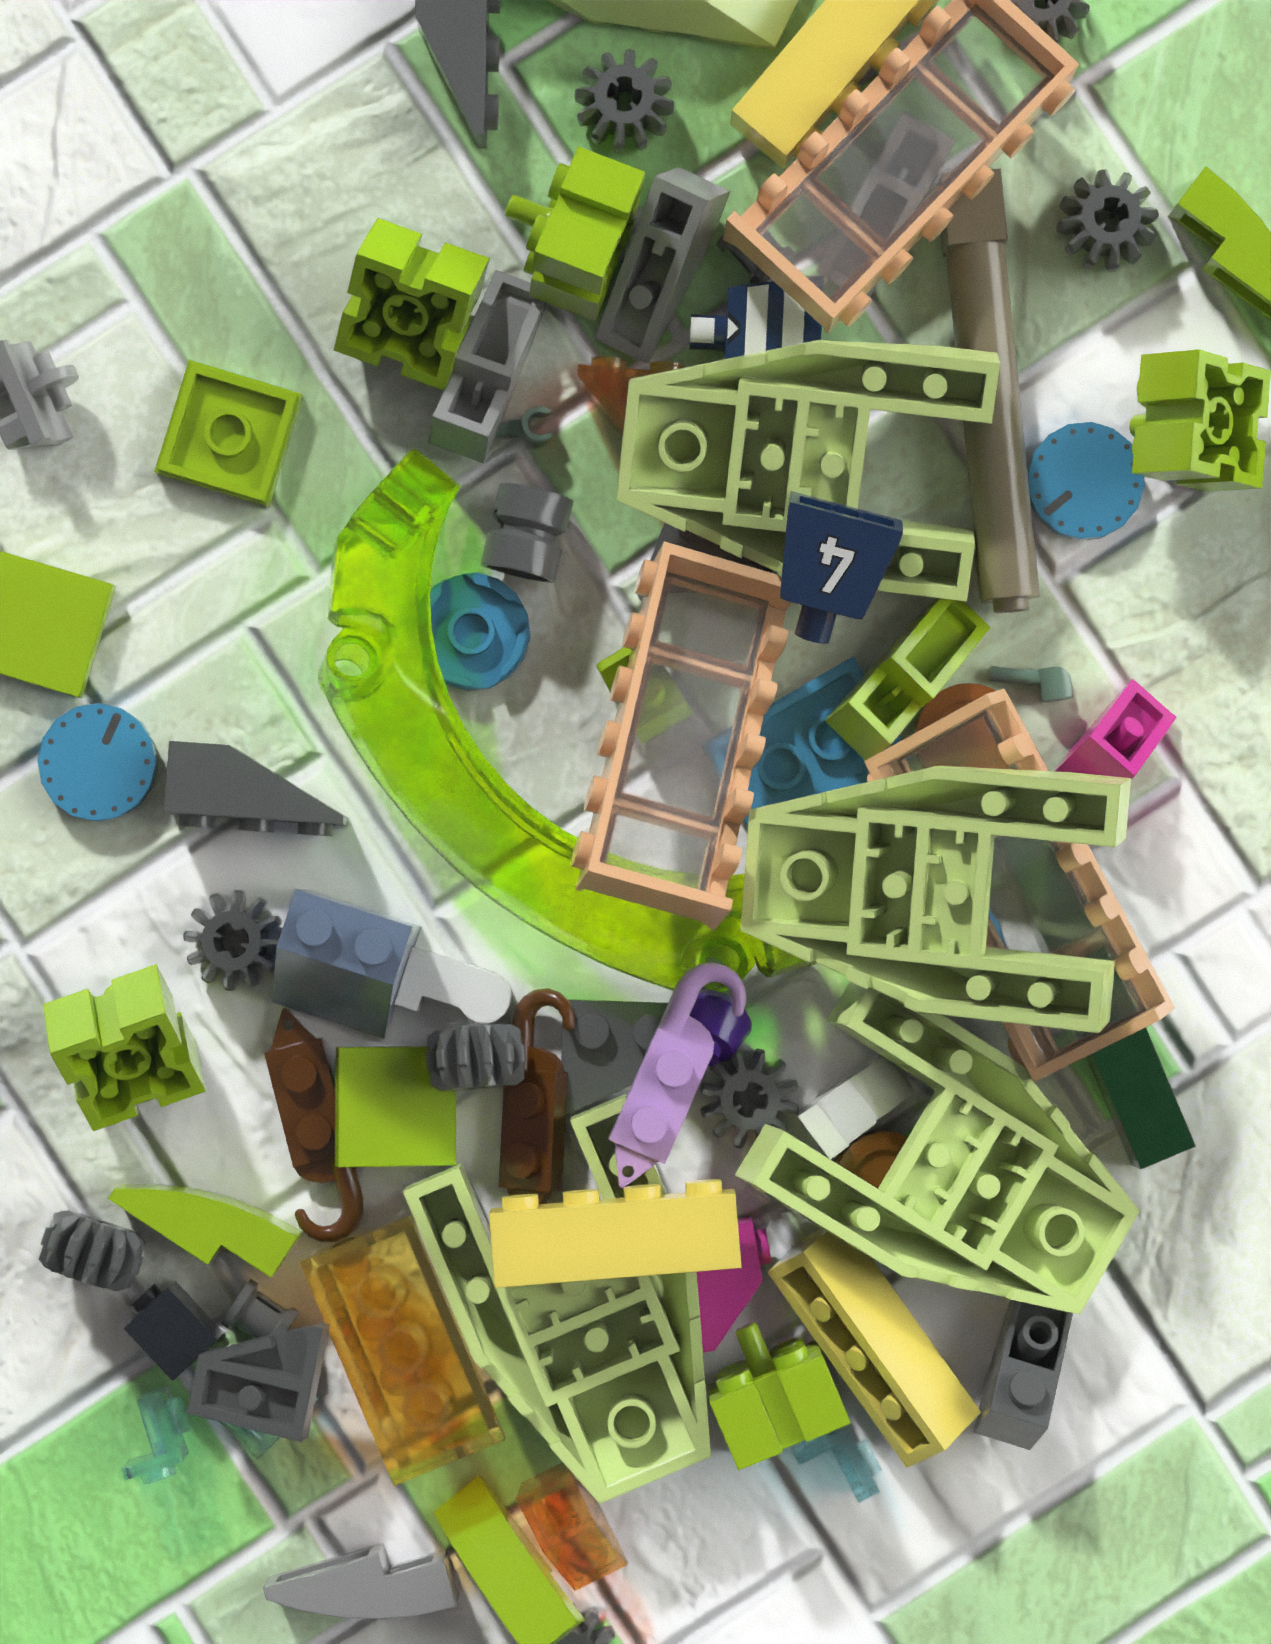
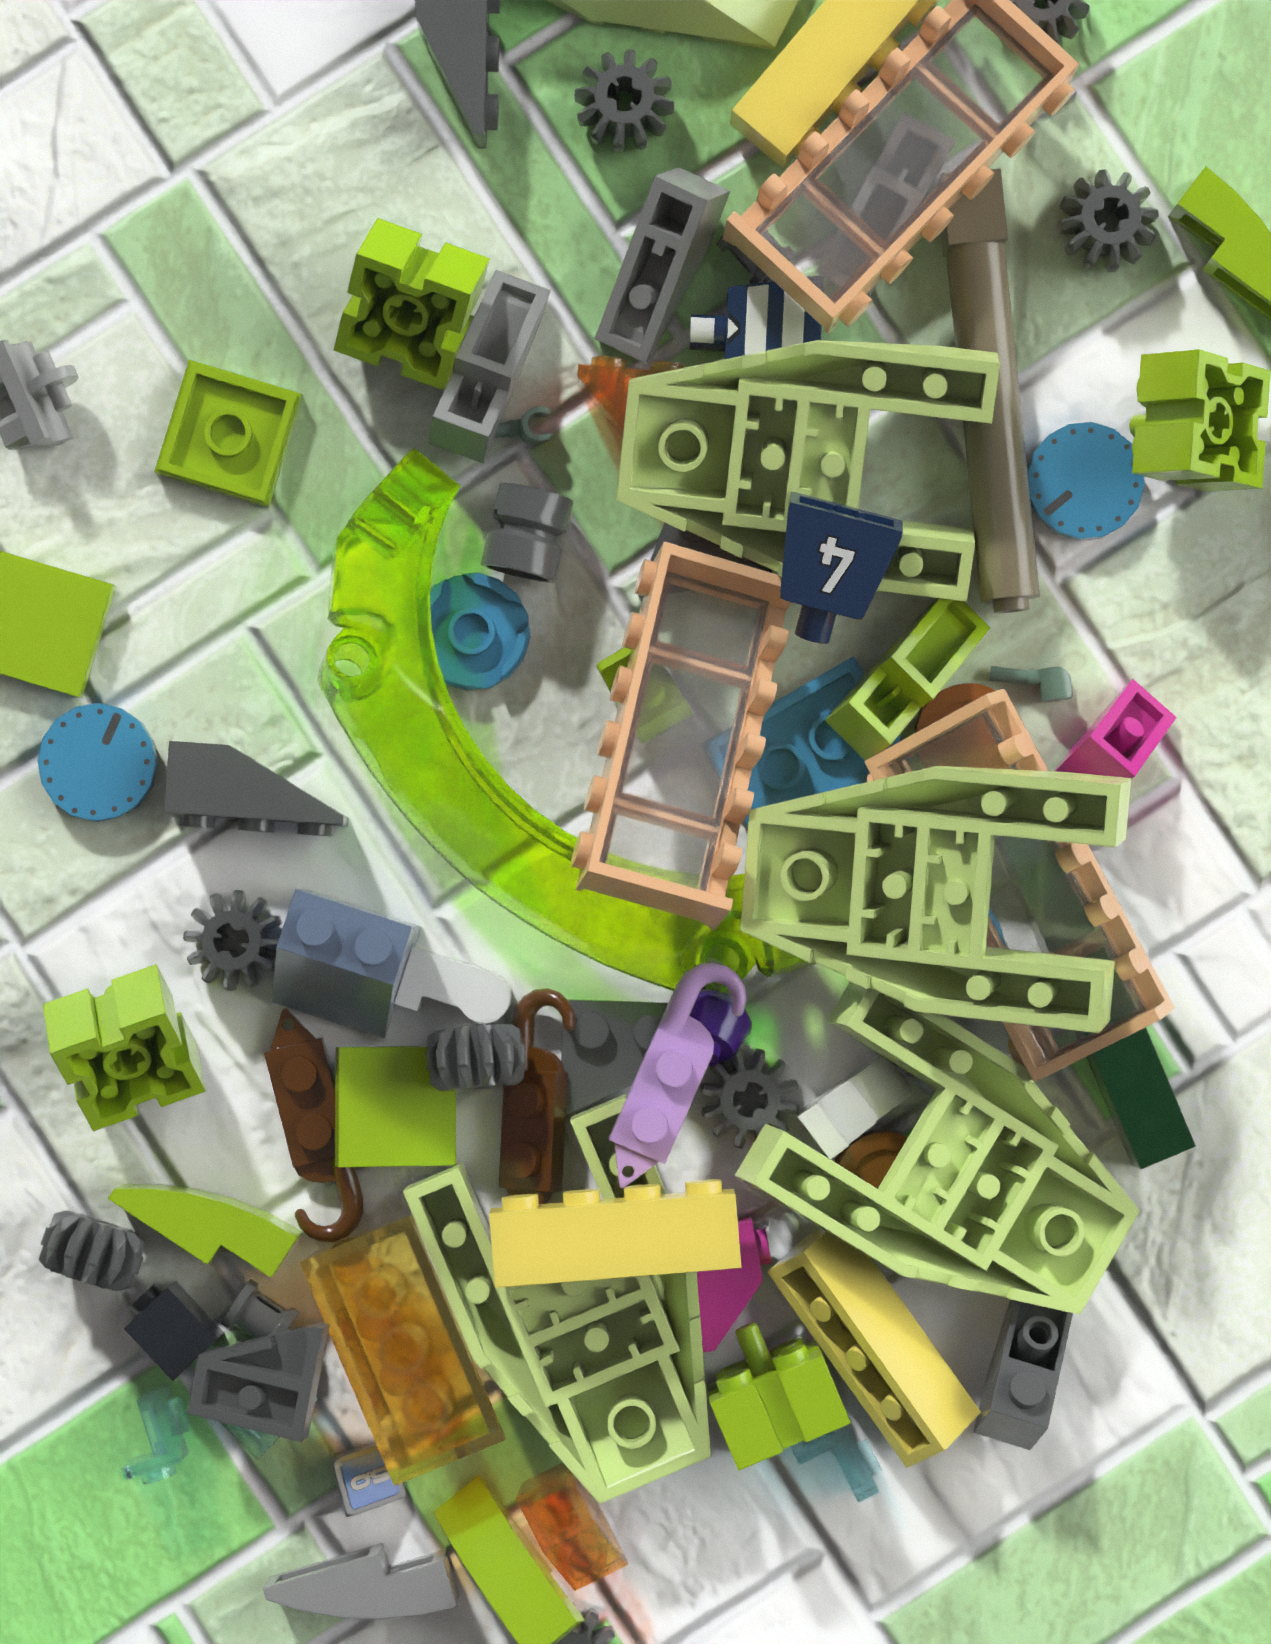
lime brick [505,146,645,321] -> none
none -> slope [331,1438,407,1517]

